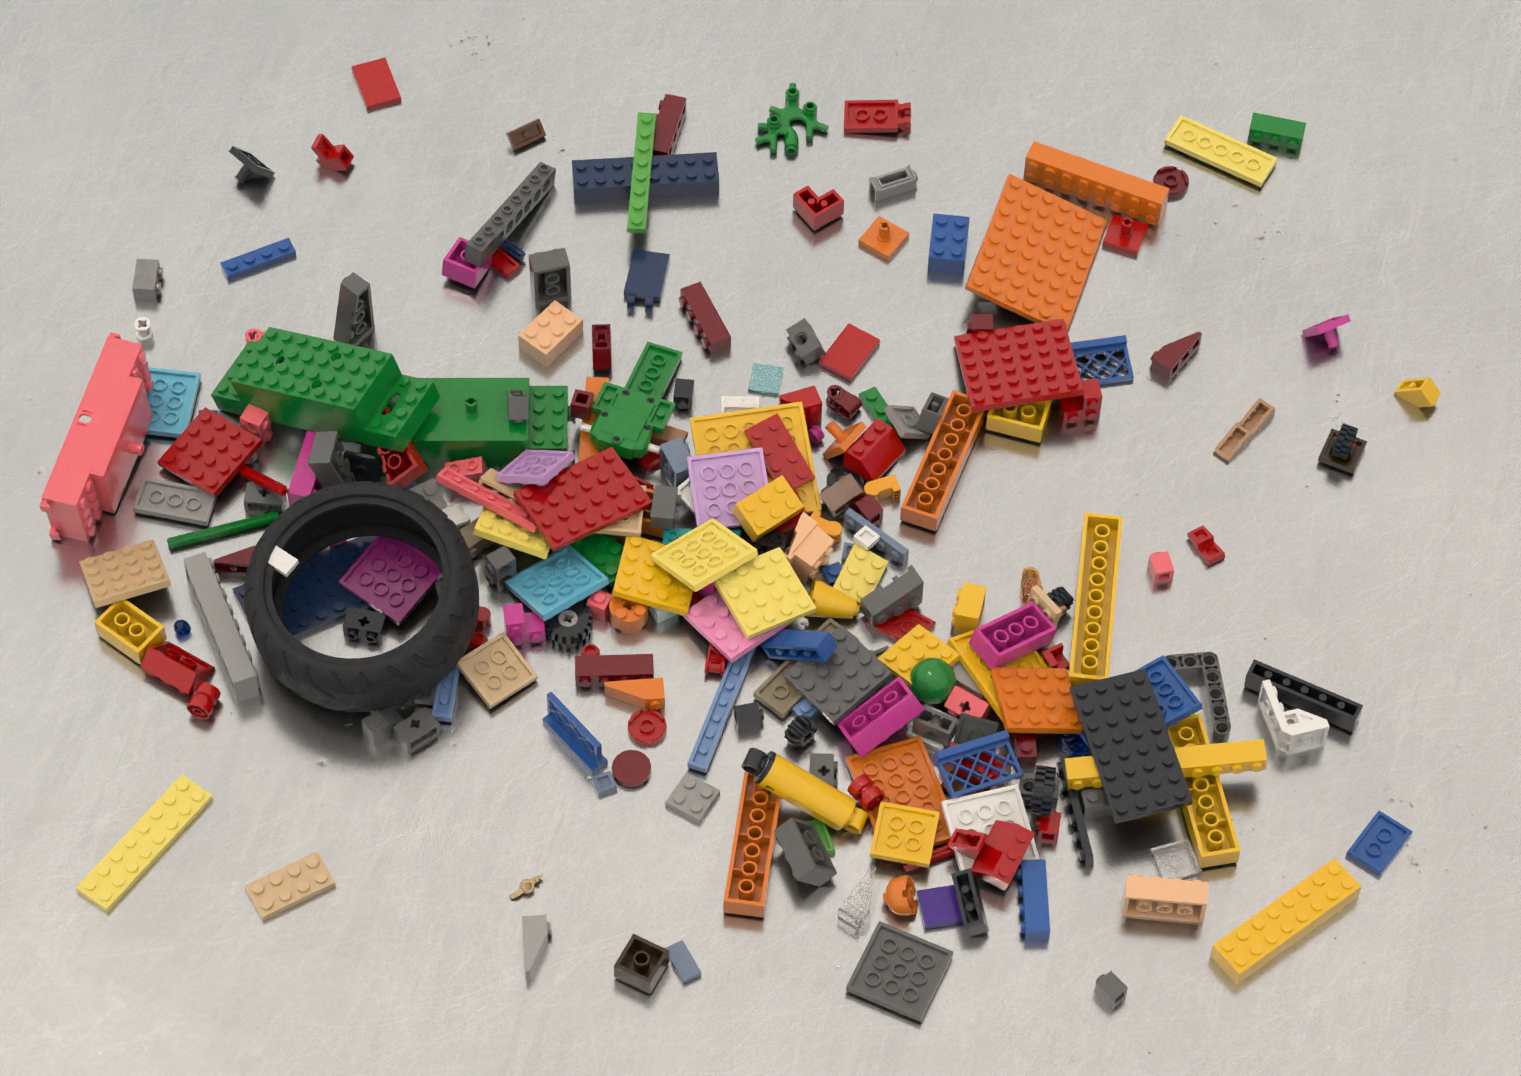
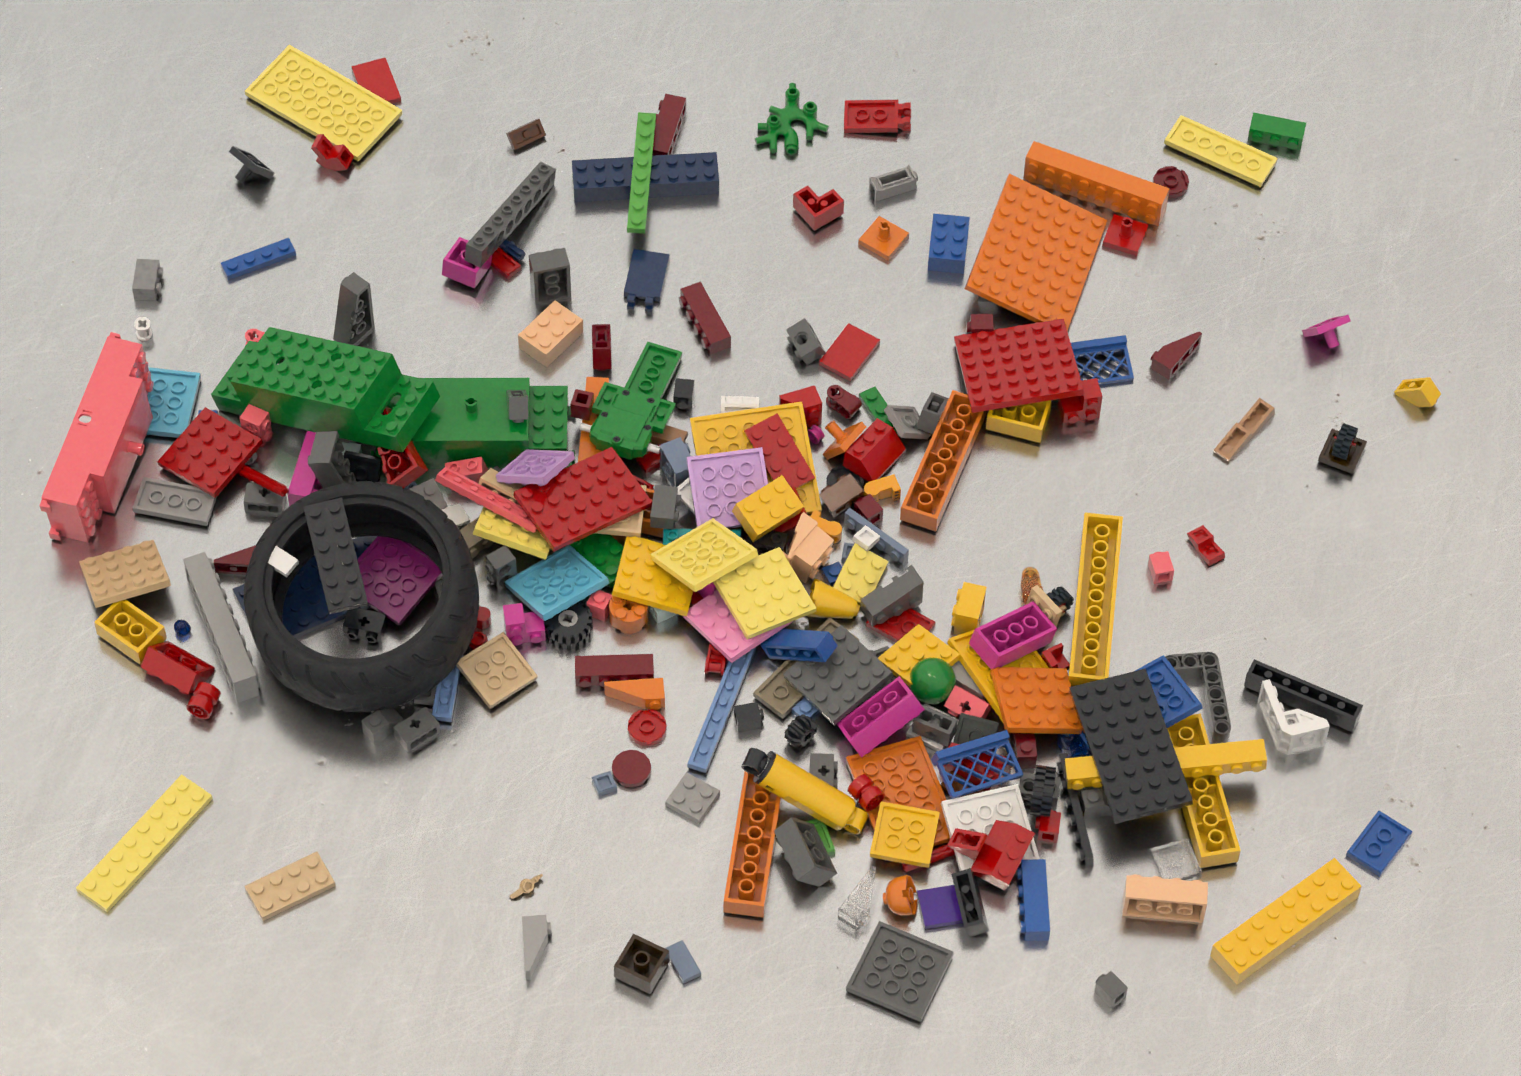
green axle [167,511,279,549] -> none
blue fence [542,692,608,775] -> none
red plate [581,644,600,656] -> none
clear light blue piece [748,363,784,396] -> none
none -> light yellow plate [245,45,403,161]
none -> black plate [303,498,368,614]

